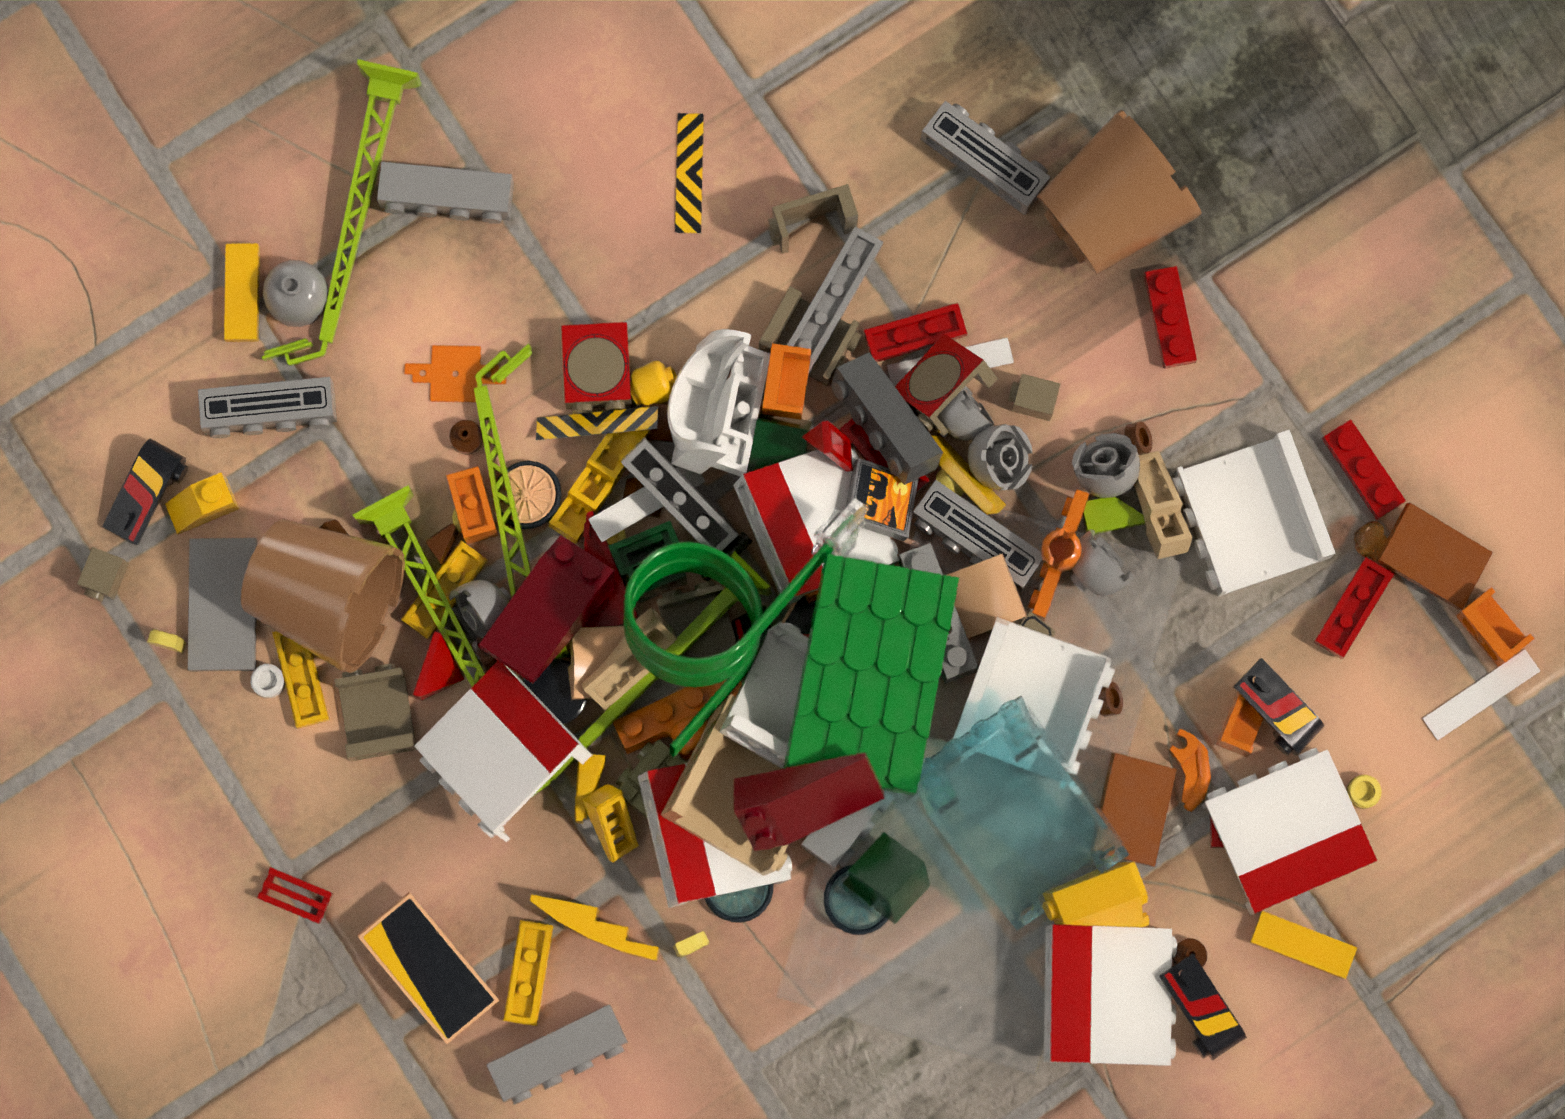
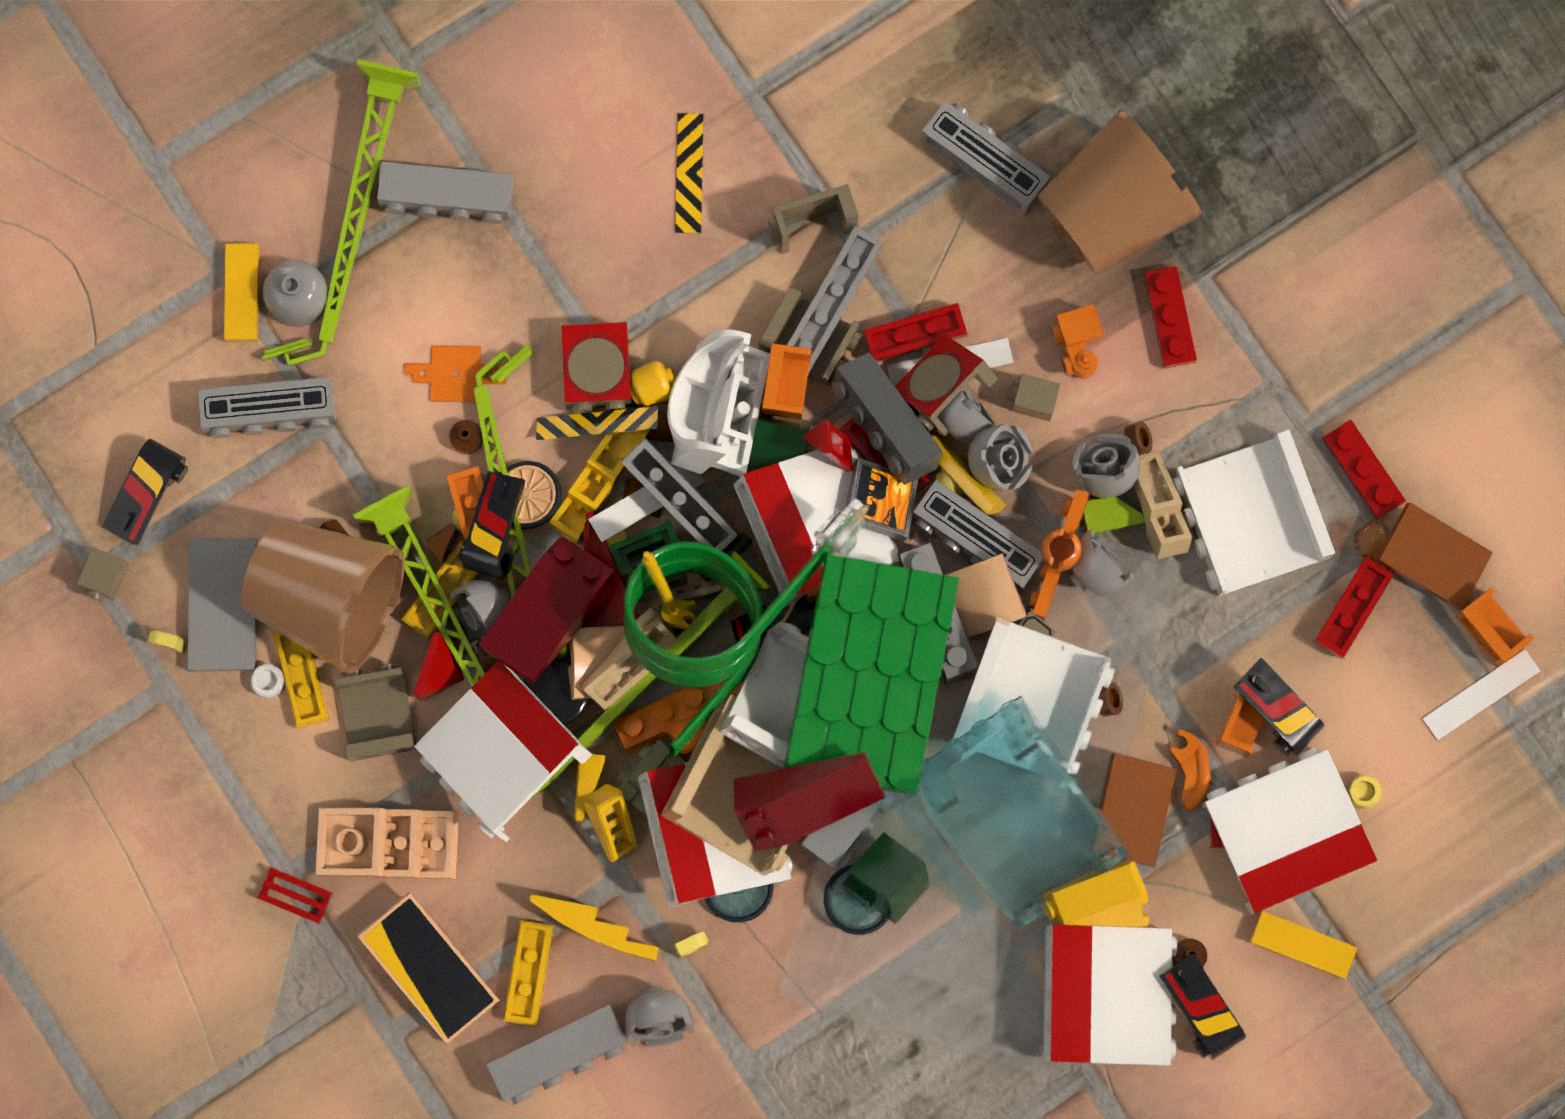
yellow slope [165,472,239,535] -> none
none -> light nougat slope [315,808,459,879]
none -> black door [459,471,526,578]
none -> light grey cylinder [625,986,694,1047]
none -> yellow piece [643,551,697,631]
none -> orange brick [1051,304,1104,379]

